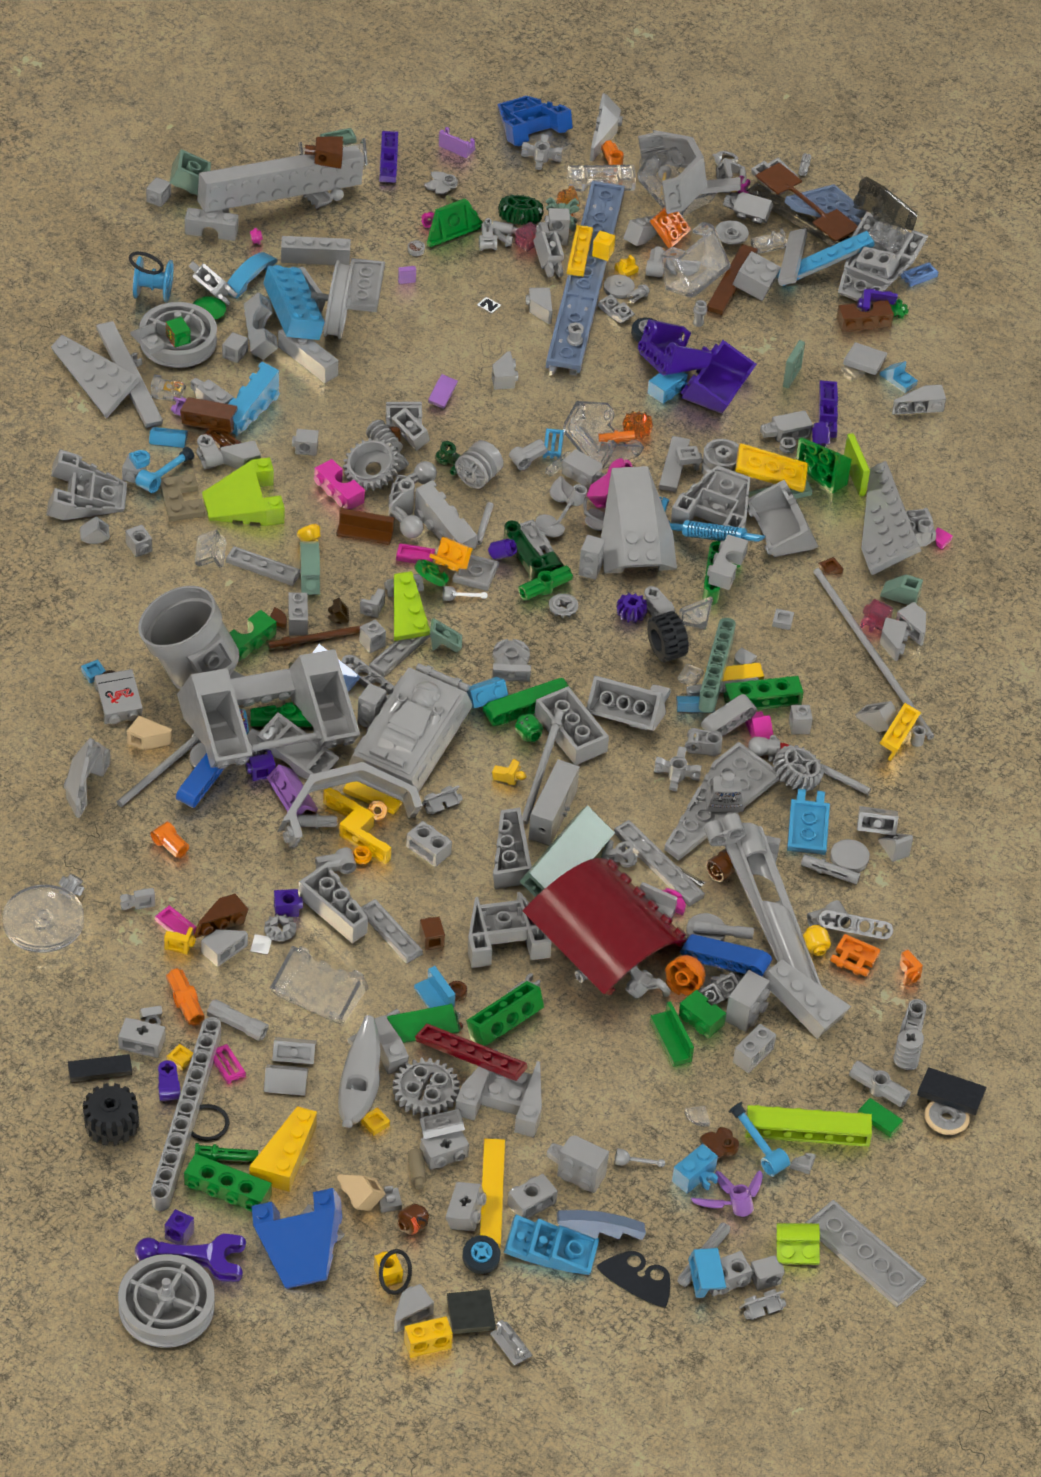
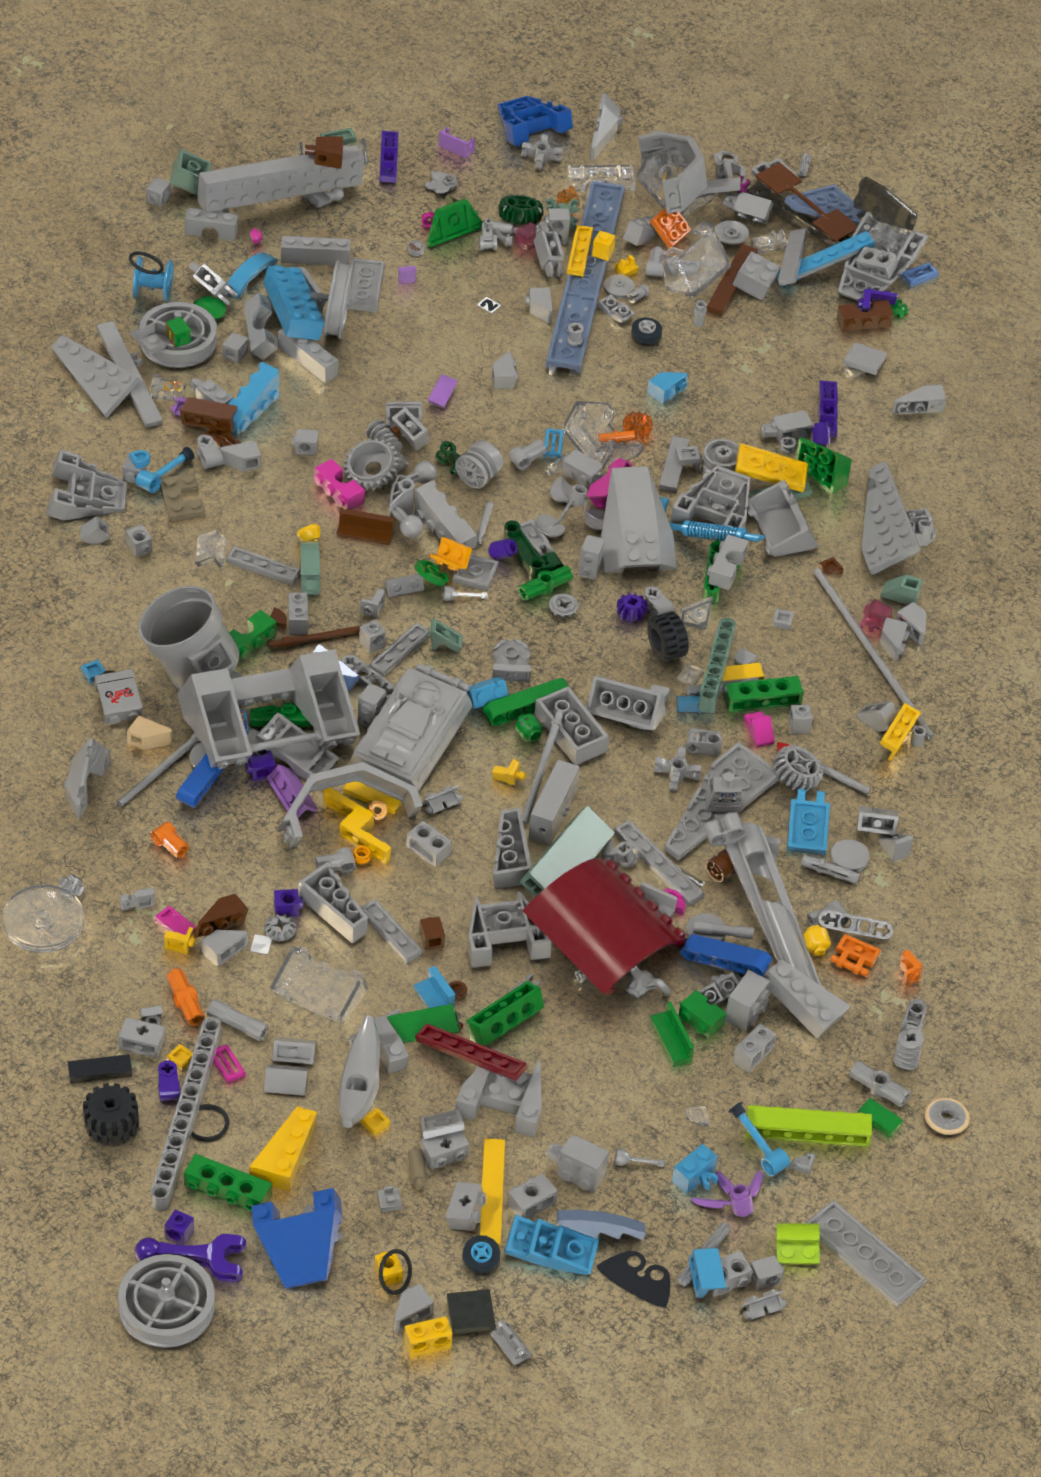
dark azure slope [149,427,188,448] -> none
green pin [195,1143,258,1163] -> none
lime wedge [202,457,285,526] -> none
light grey axle [298,813,338,829] -> none
dark brown tile [328,598,349,624] -> none
tan slope [337,1174,386,1211] -> none
light grey gear [393,1057,460,1117] -> none
lime wing [394,571,430,641] -> none
dark pink tile [396,543,435,564] -> none
reddish brown head [397,1203,429,1235] -> none
orange piece [601,140,624,172] -> none
dark purple windscreen [638,319,713,376] -> none
orange cylinder [665,955,706,996] -> none
dark purple windscreen [681,340,757,414] -> none
reddish brown plate [700,1127,739,1159] -> none
light grey beam [701,694,757,737] -> none
light grey animal [748,735,780,762] -> none
sand green tile [783,340,805,388] -> none
lime tile [844,433,870,497] -> none
dark azure slope [880,361,918,393] -> none
black tile [917,1067,987,1115] -> none
dark pink tile [935,527,953,549] -> none

